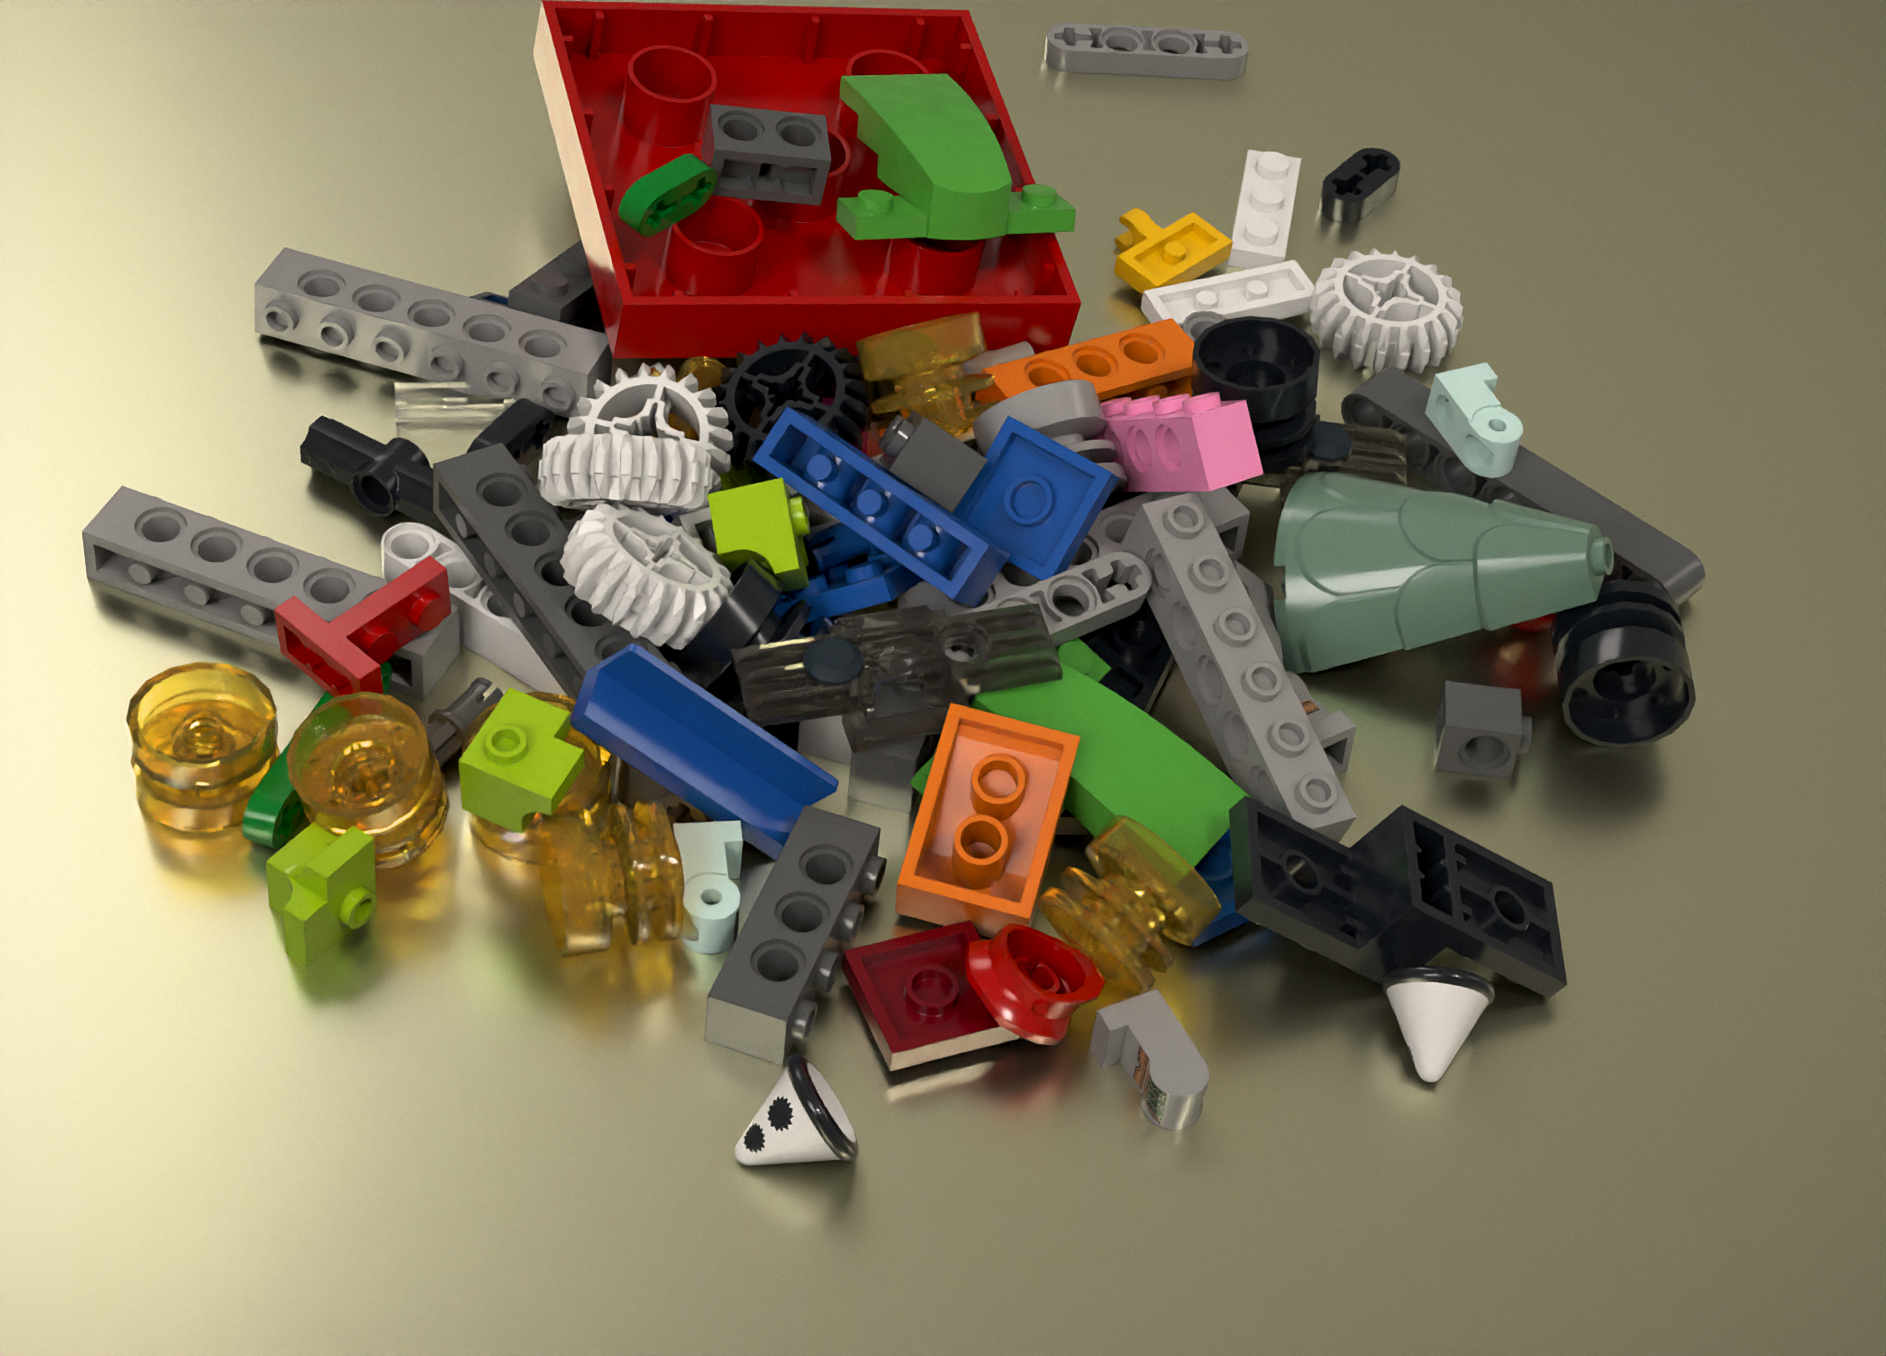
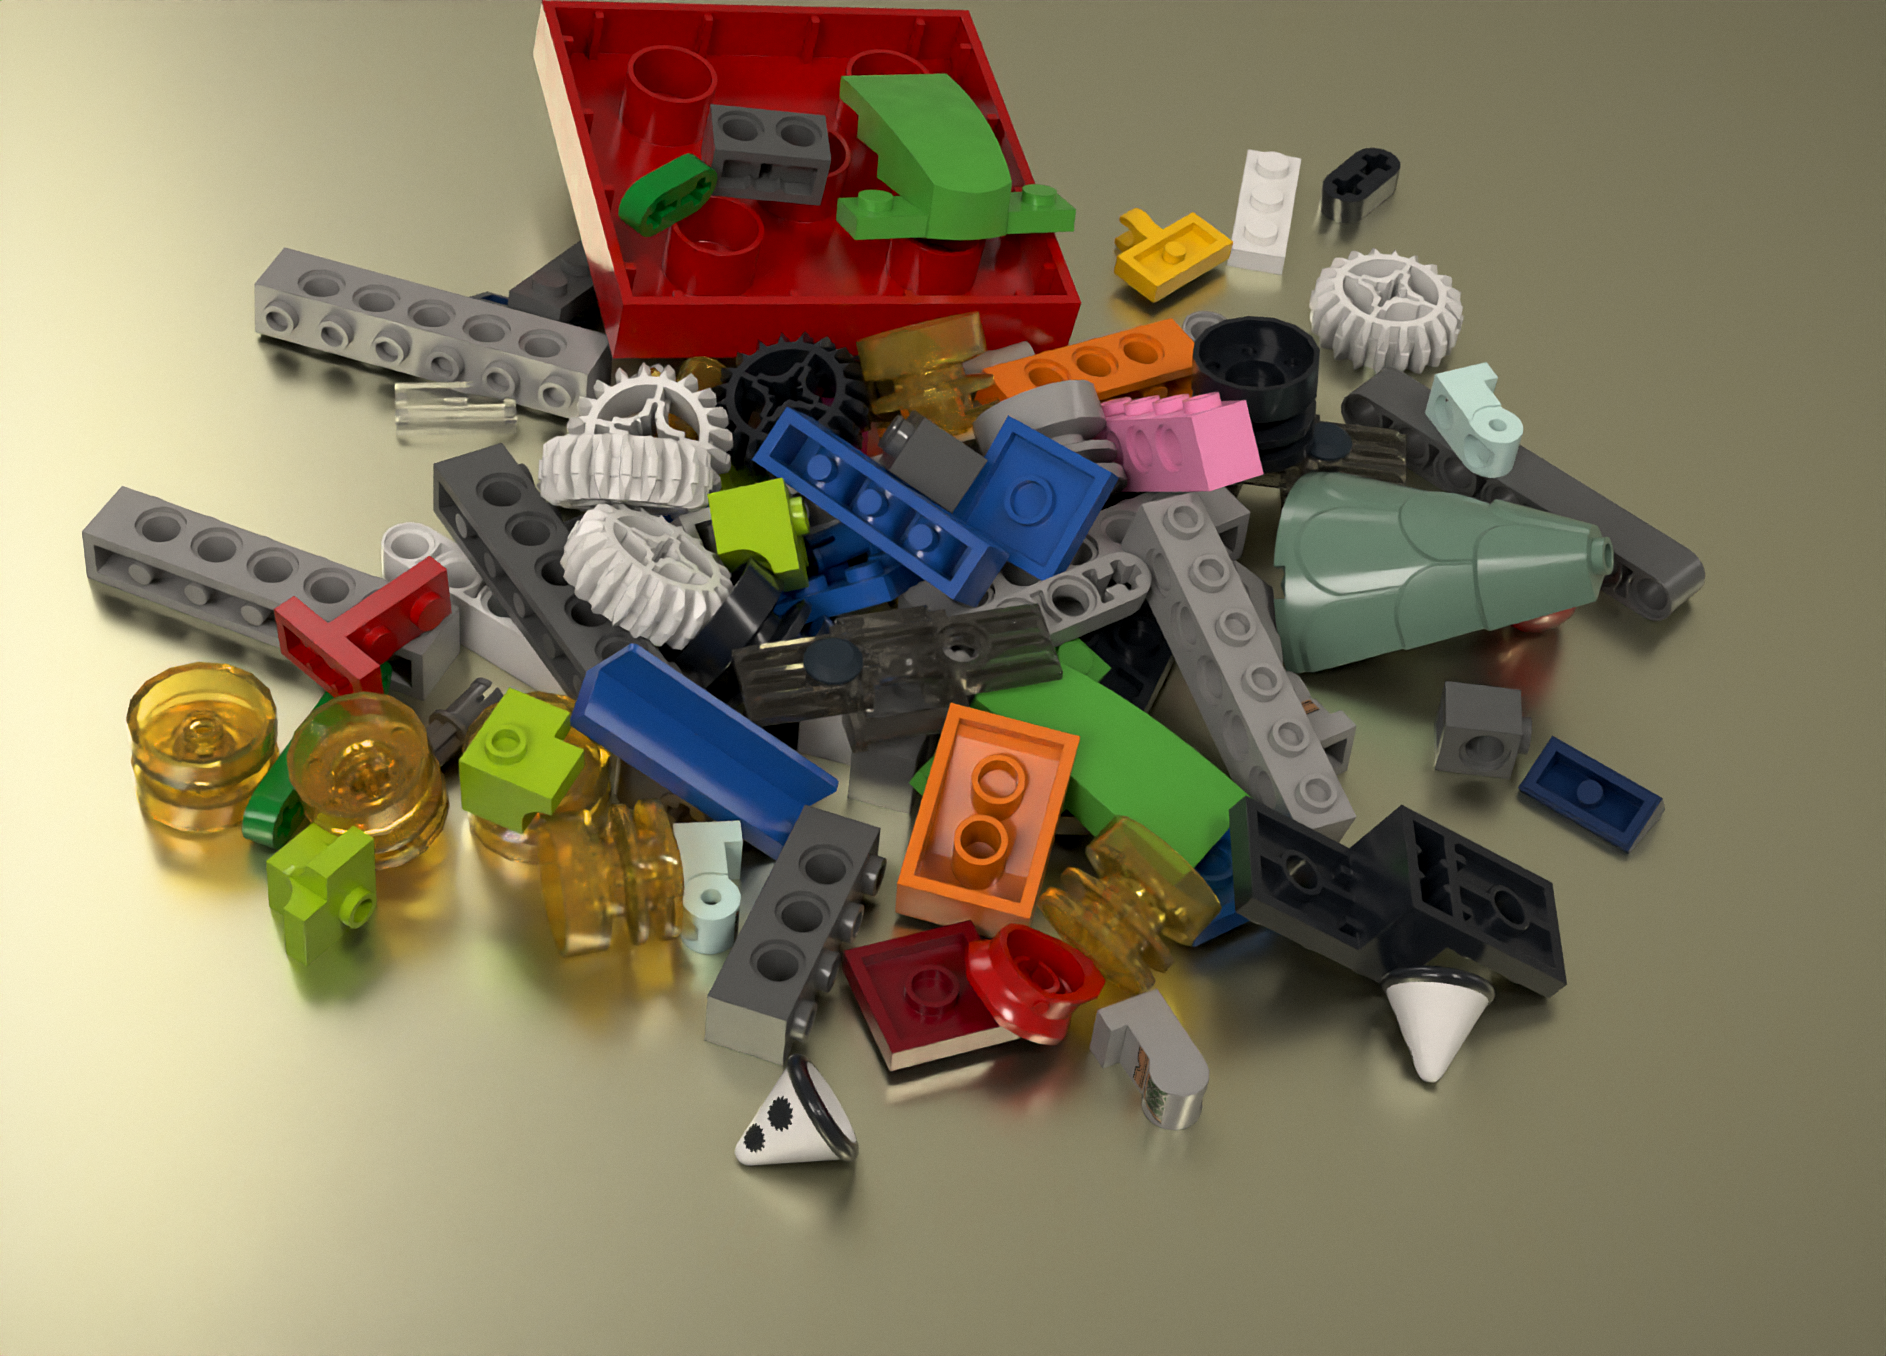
black piece [300,415,451,537] -> none
black beam [466,398,555,466] -> none
light grey beam [1044,23,1249,80] -> none
white plate [1141,260,1315,328] -> none
black wheel [1549,579,1696,748] -> none
none -> dark blue slope [1518,735,1665,854]

